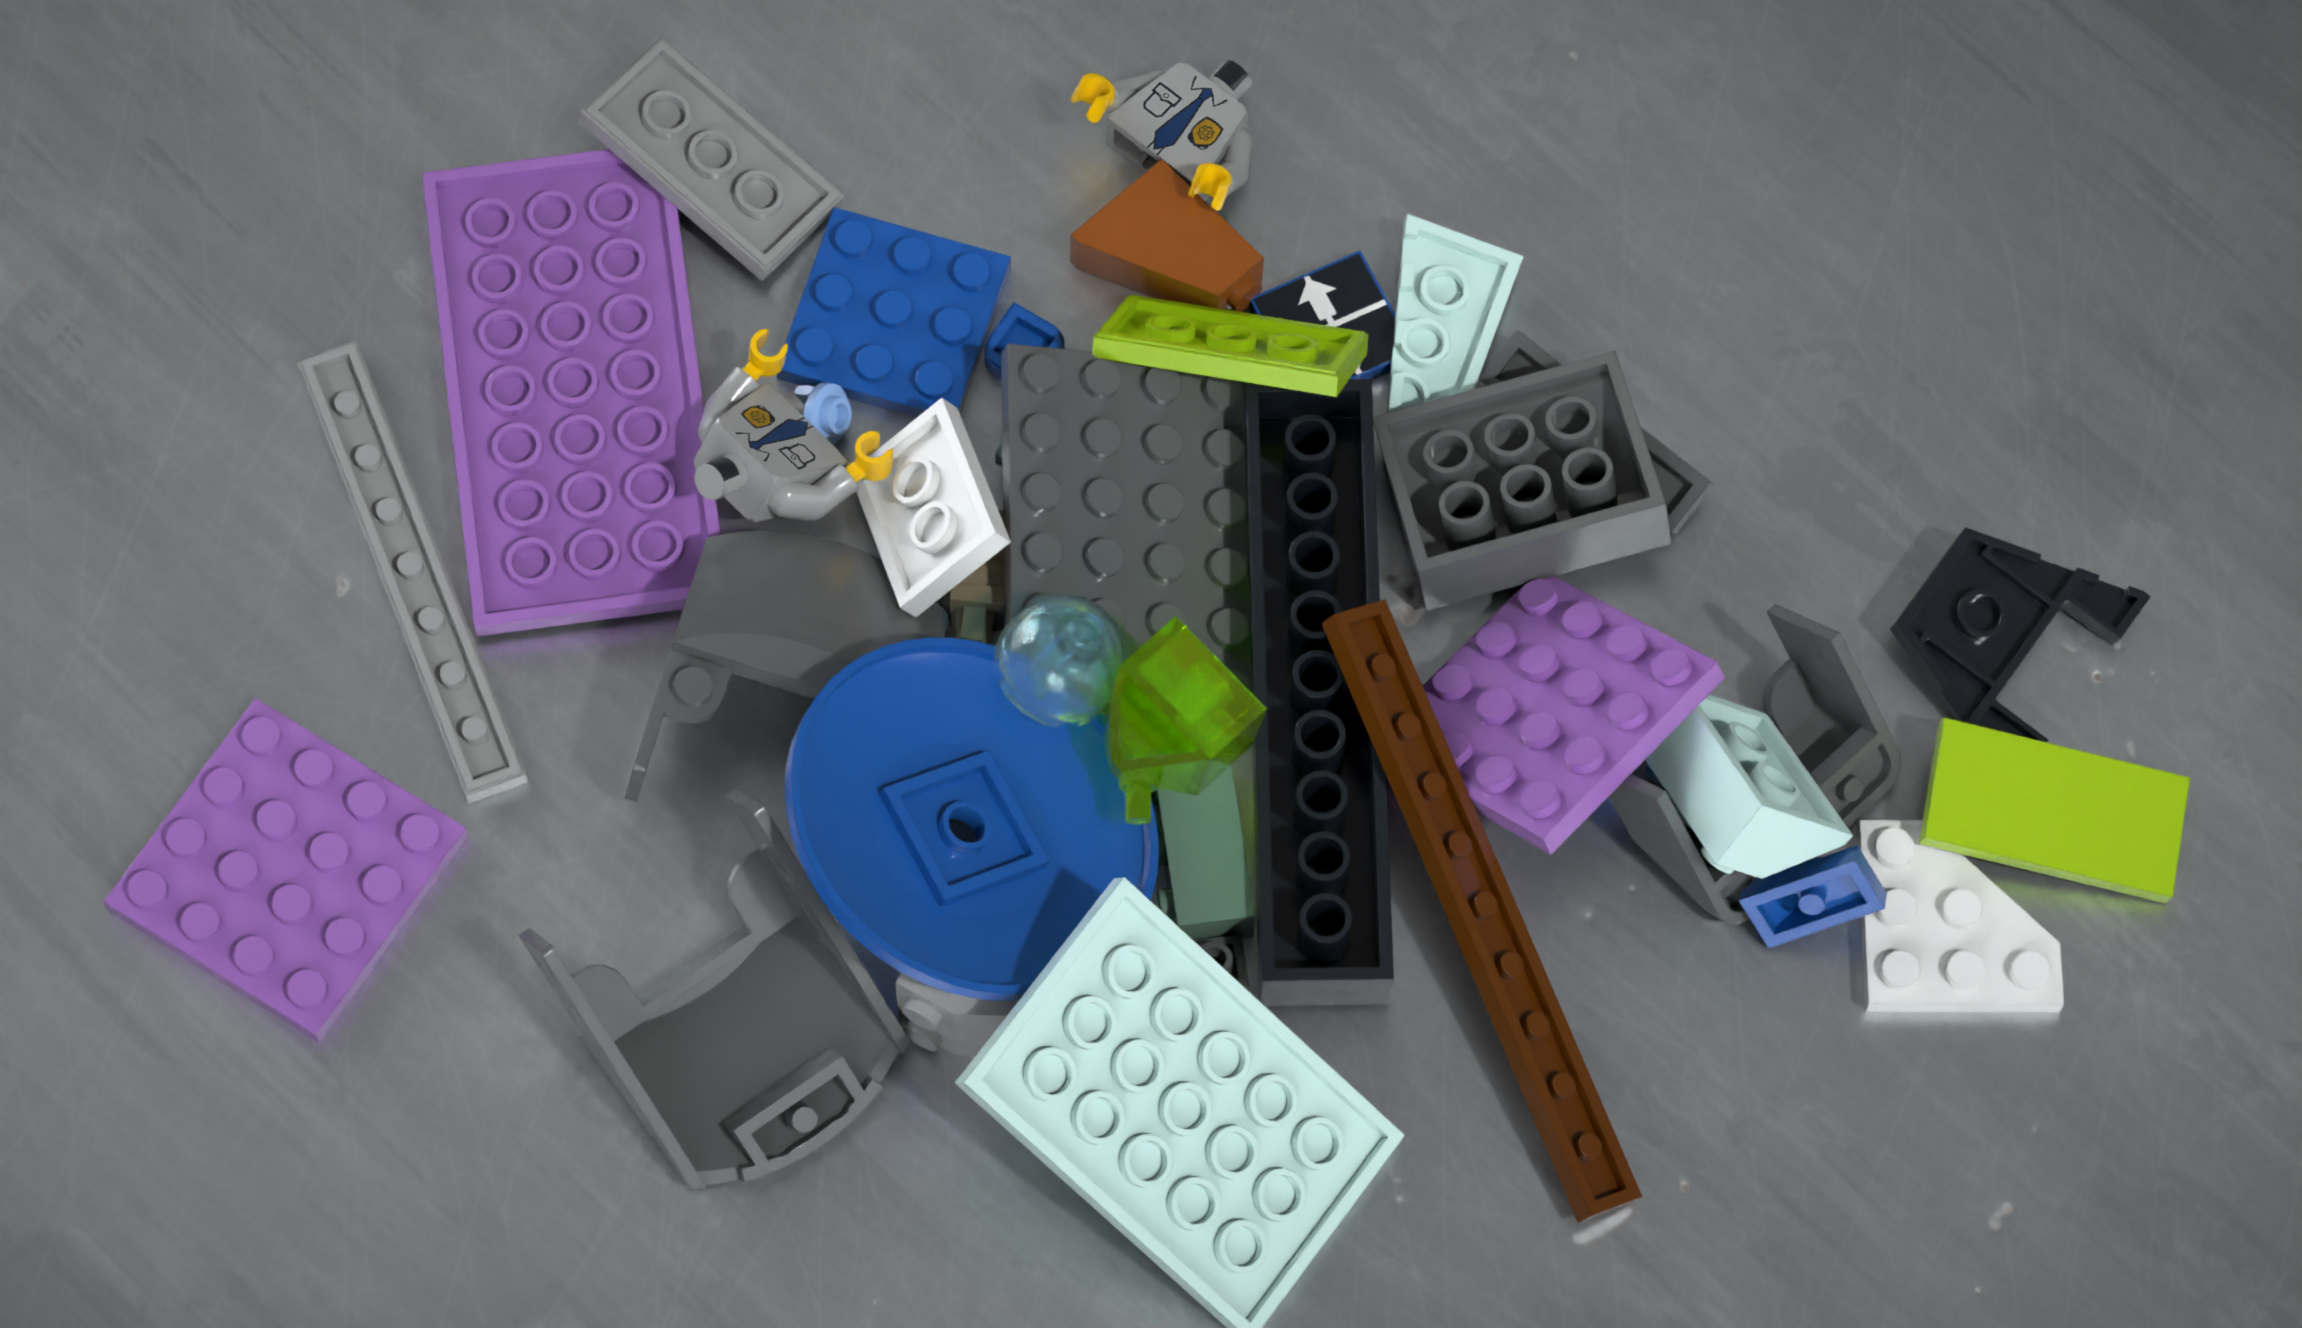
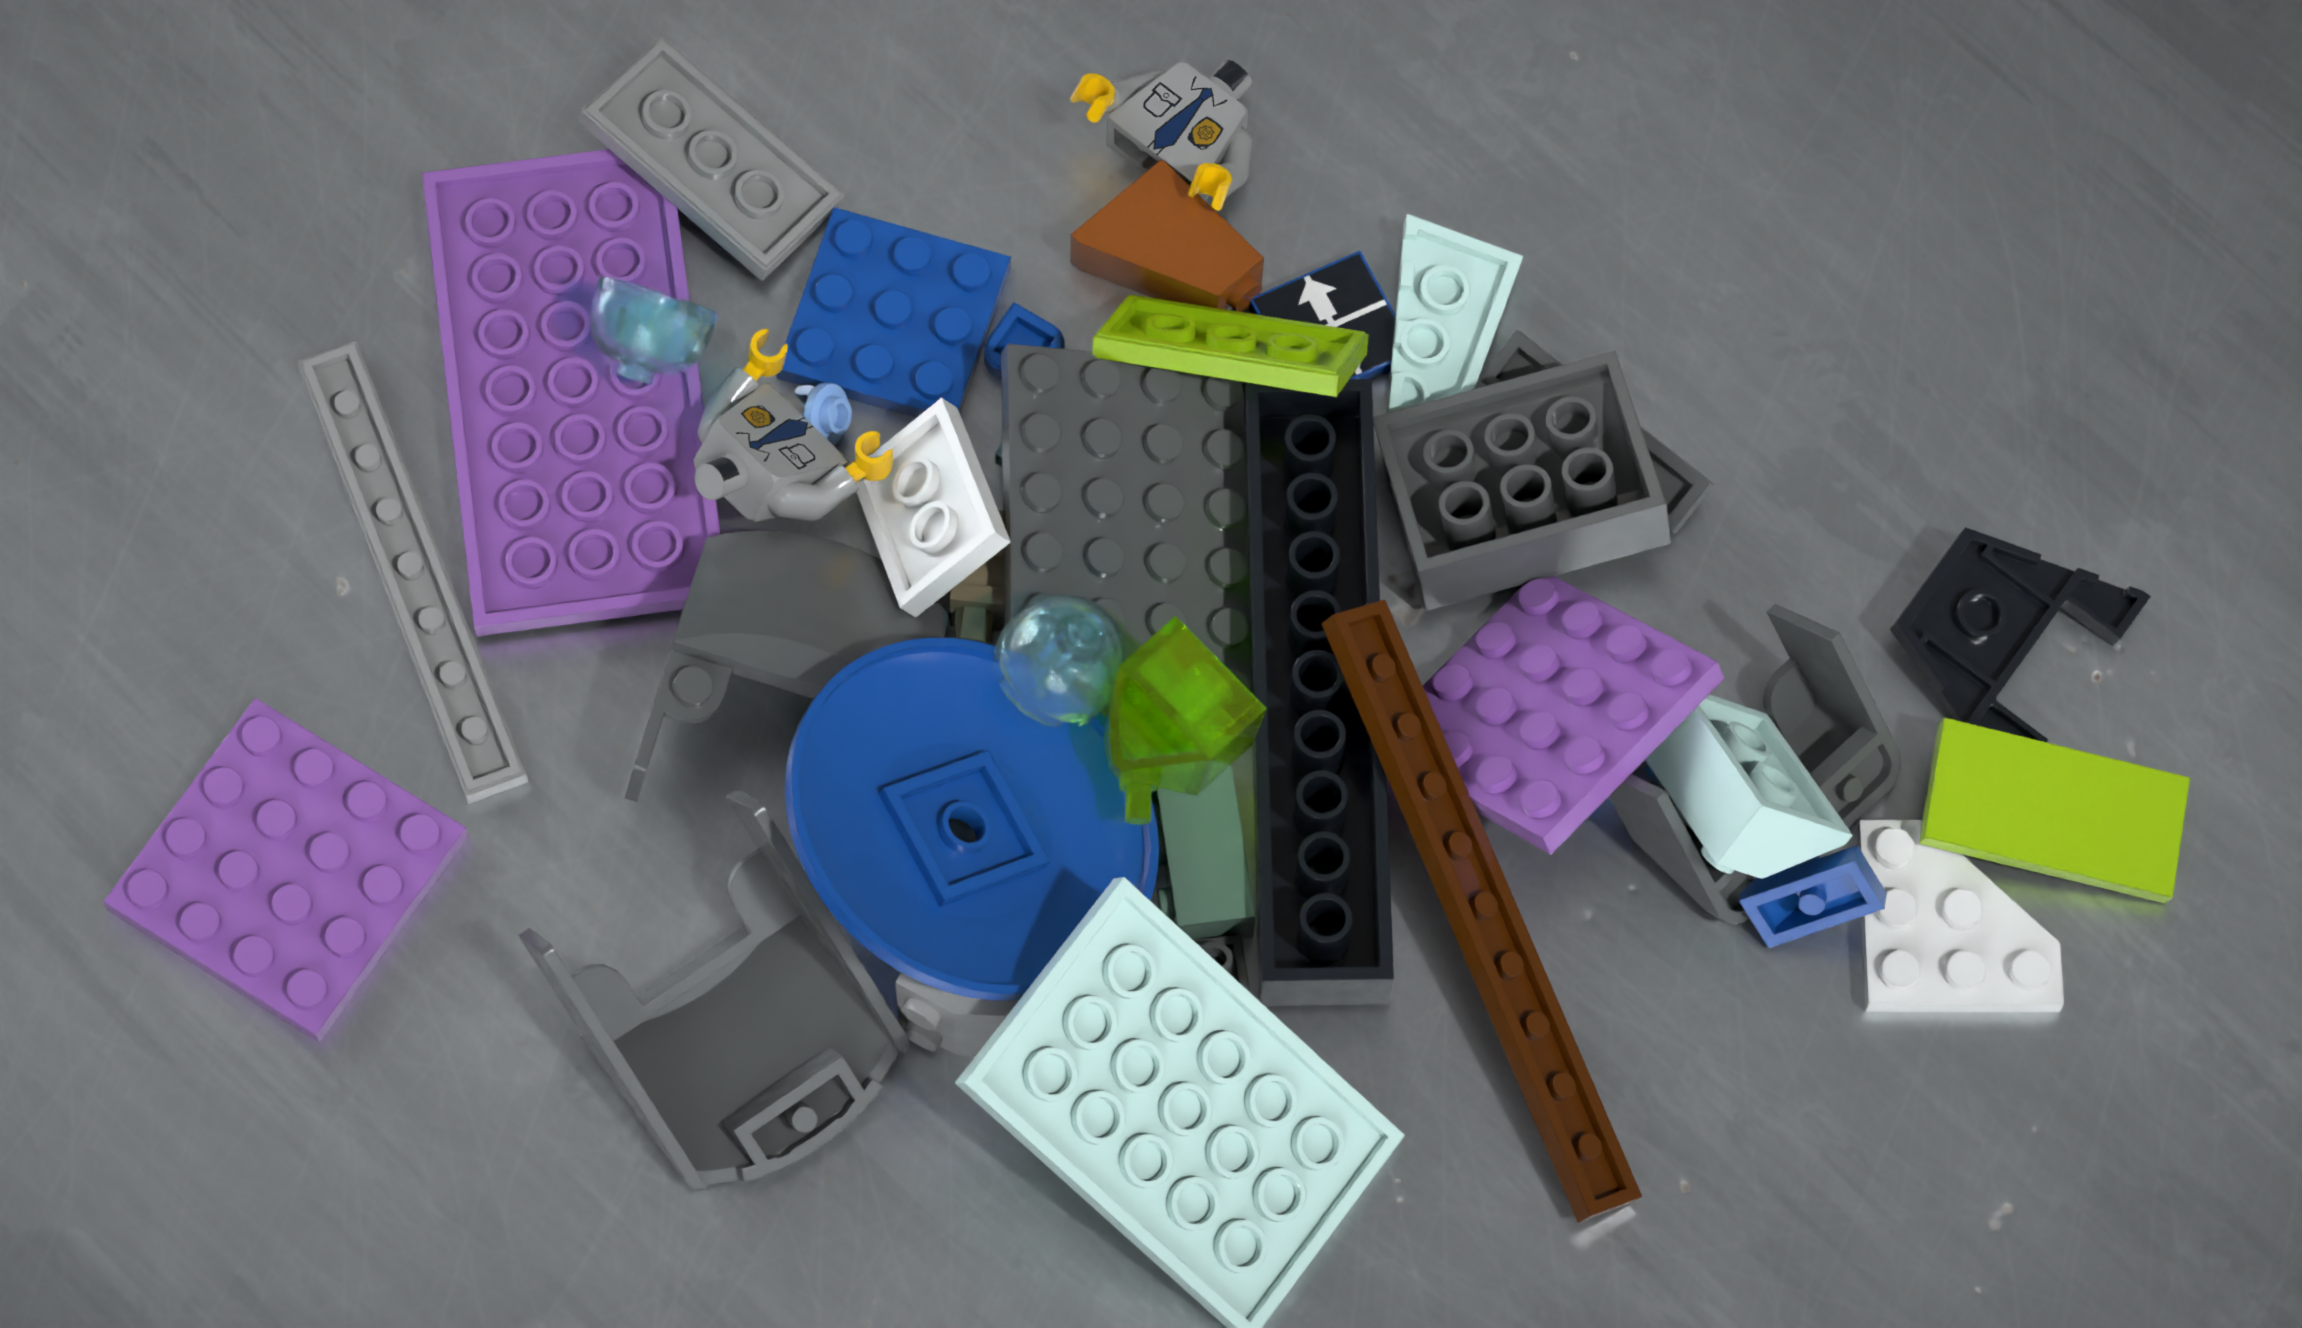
none -> clear light blue cylinder [589,276,719,385]

